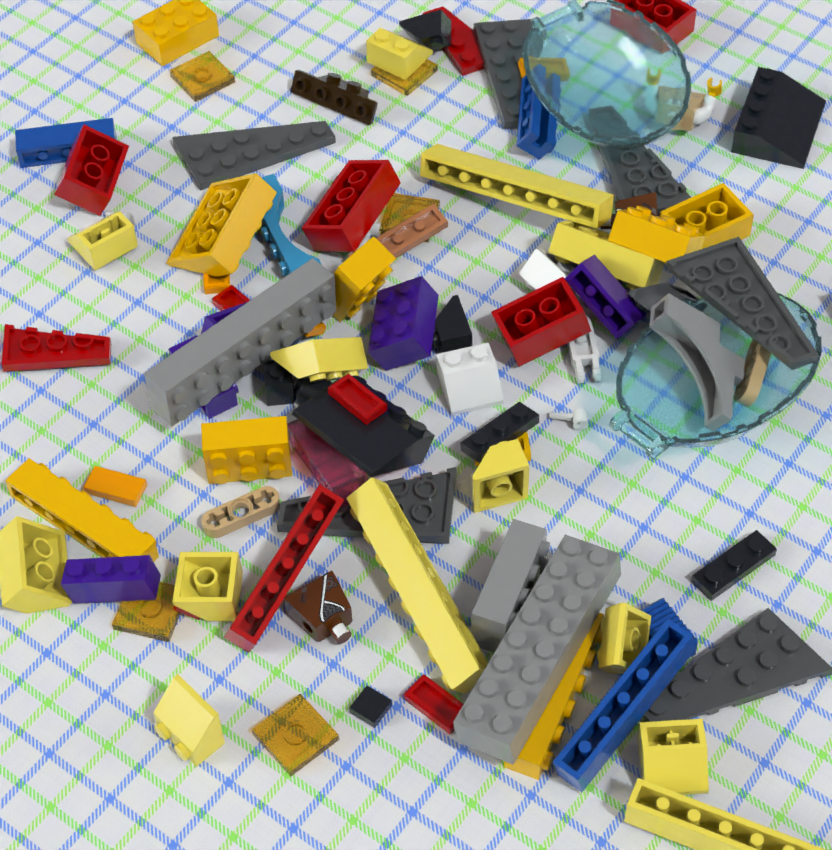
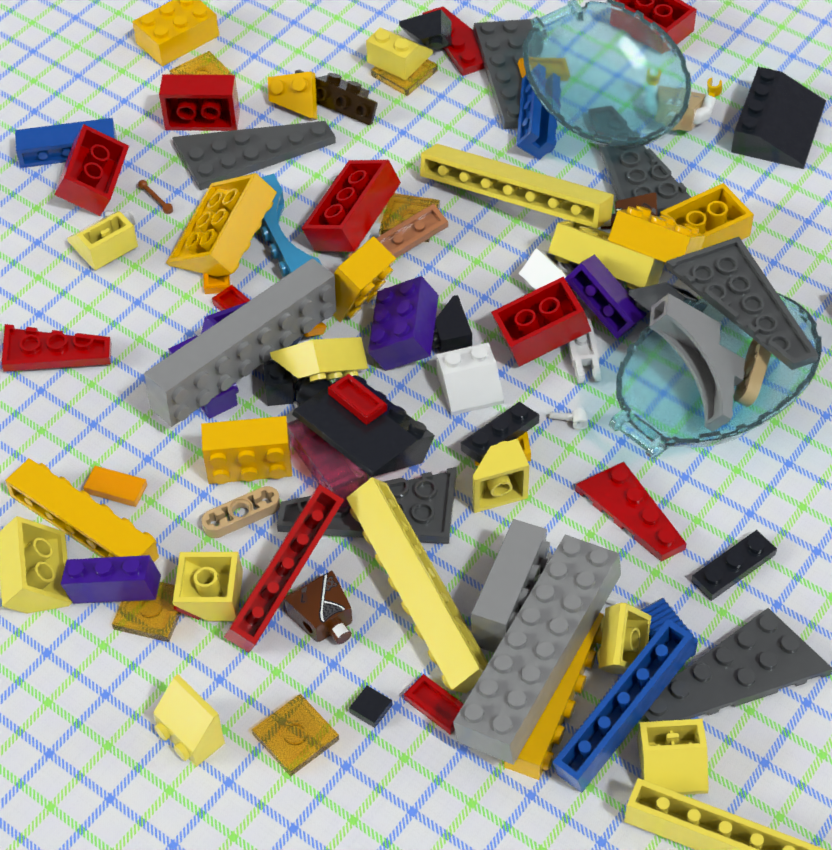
none -> dark orange hinge [138,180,173,214]
none -> red brick [159,74,240,131]
none -> yellow wing [268,71,317,119]
none -> red wing [575,462,687,562]

